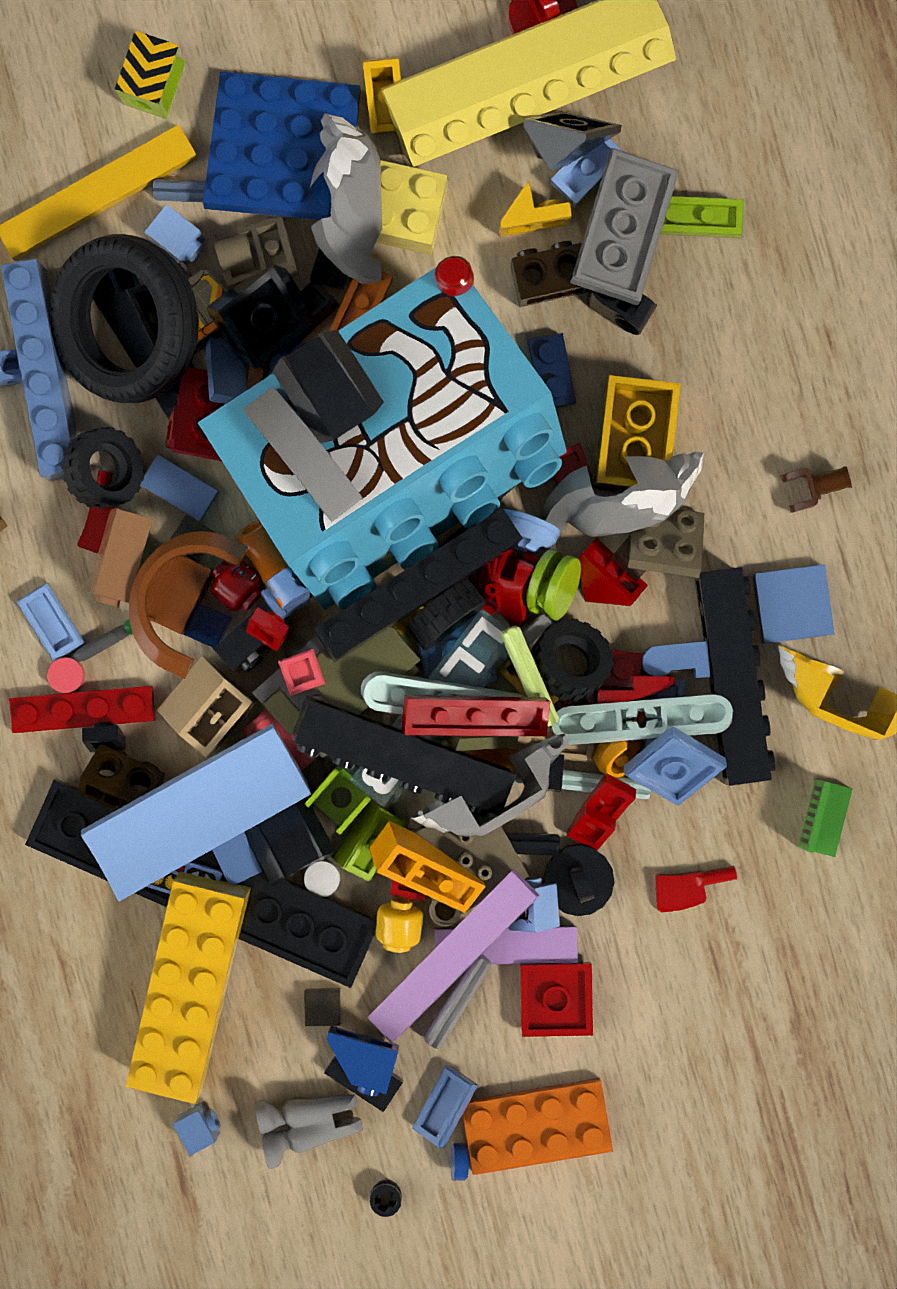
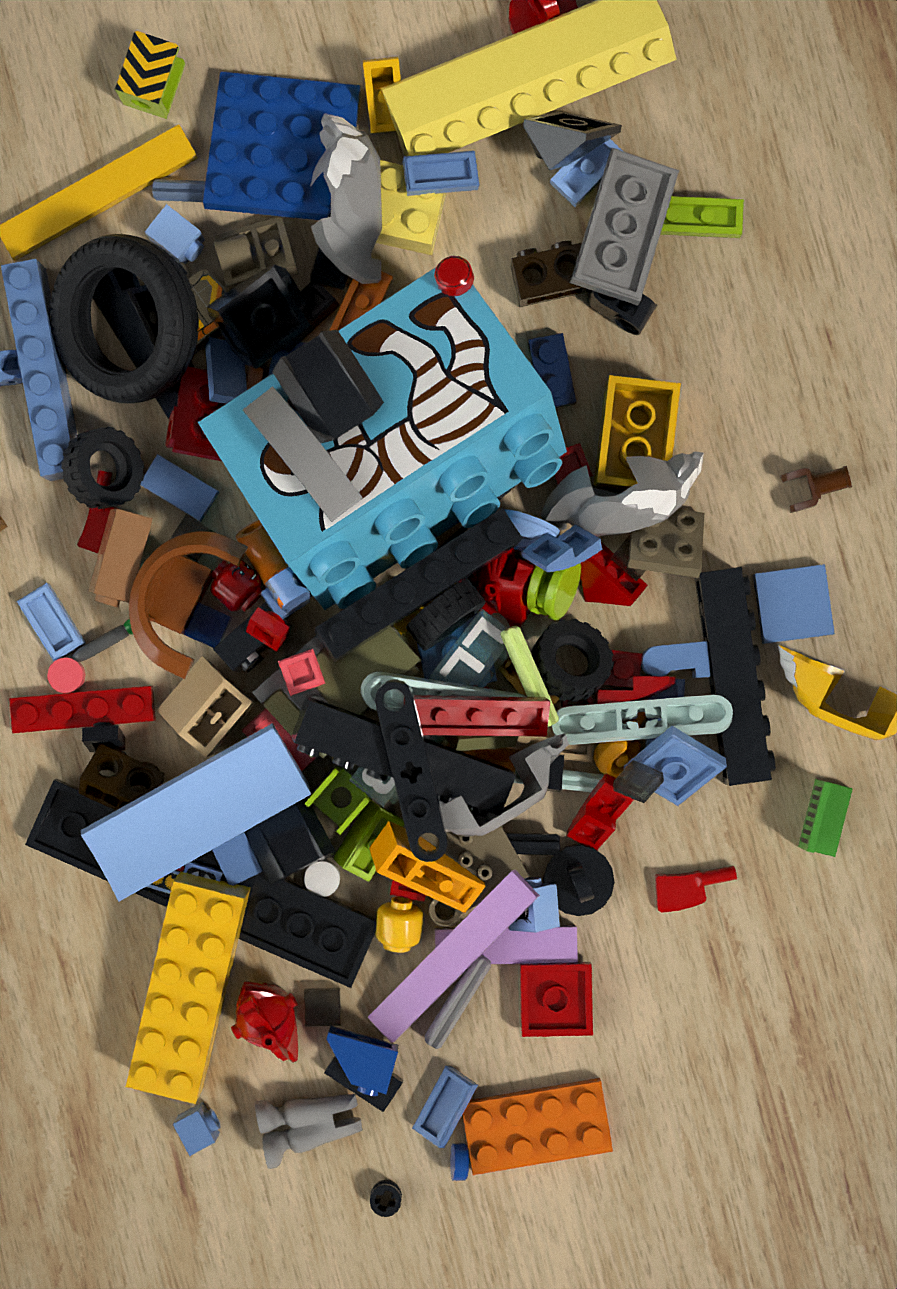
yellow slope [499,181,572,237] -> none
light grey tile [522,614,552,647] -> none
none -> red helmet [231,981,298,1063]
none -> black piece [375,679,448,862]
none -> medium blue tile [402,151,480,196]
none -> medium blue slope [521,525,602,572]
none -> clear smoke tile [613,760,664,803]

